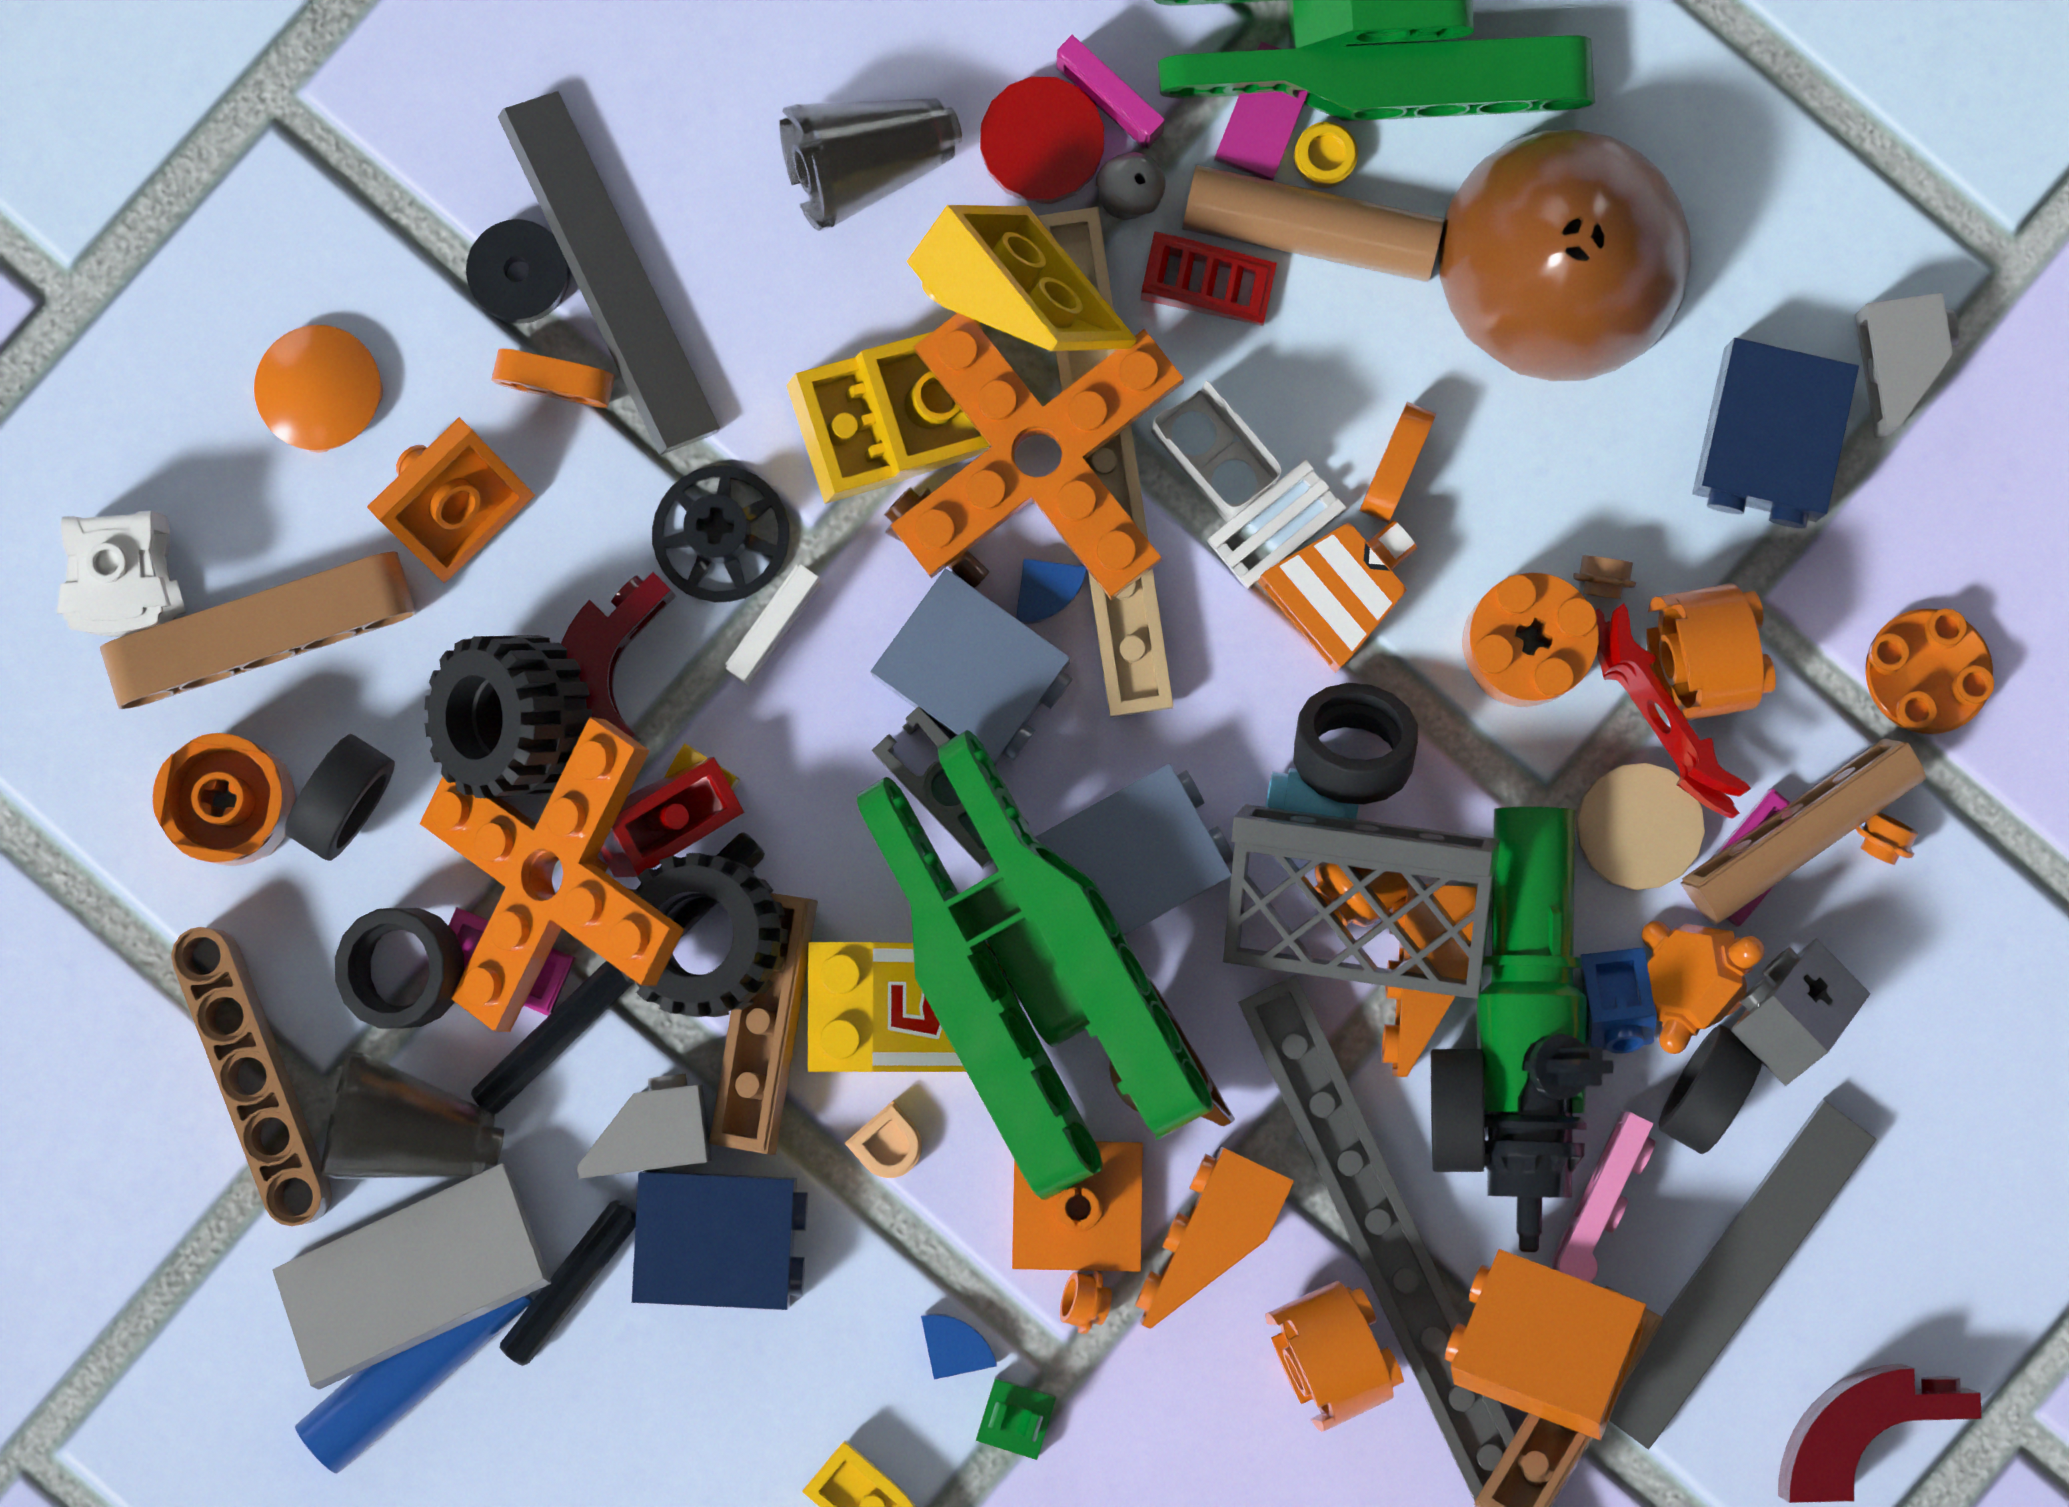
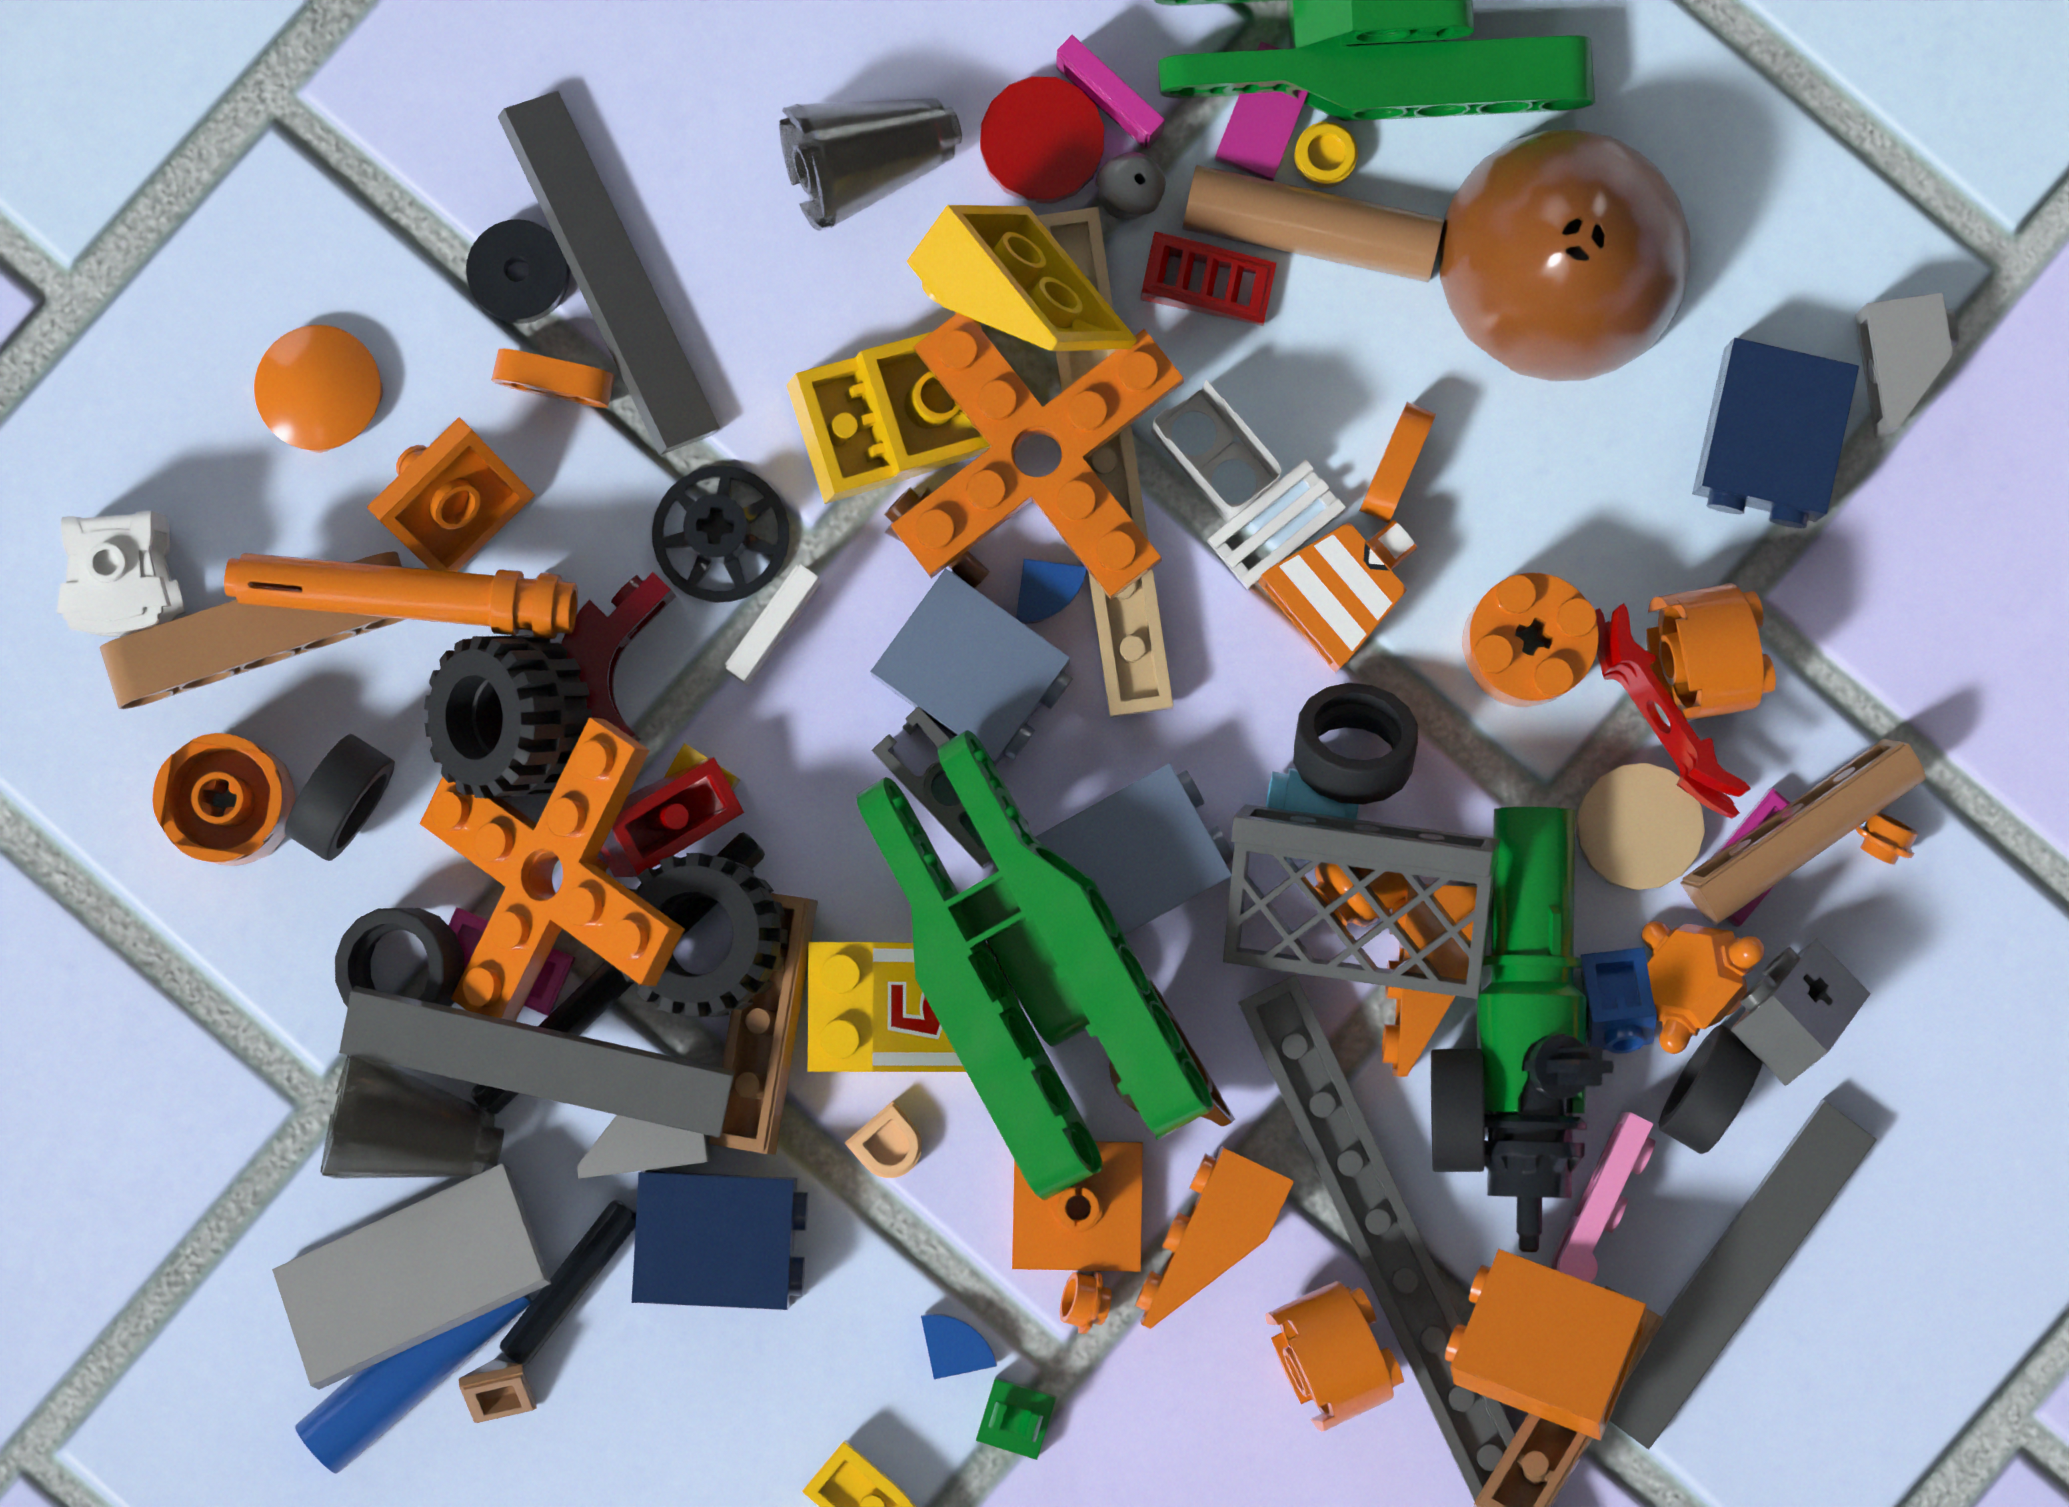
medium nougat beam [171,927,332,1227] -> none
medium nougat plate [1573,555,1636,599] -> none
dark red arch [1778,1363,1982,1503] -> none
orange dish [1865,608,1994,734] -> none
none -> orange cylinder [224,553,578,639]
none -> dark grey tile [339,986,735,1138]
none -> medium nougat slope [458,1359,537,1423]

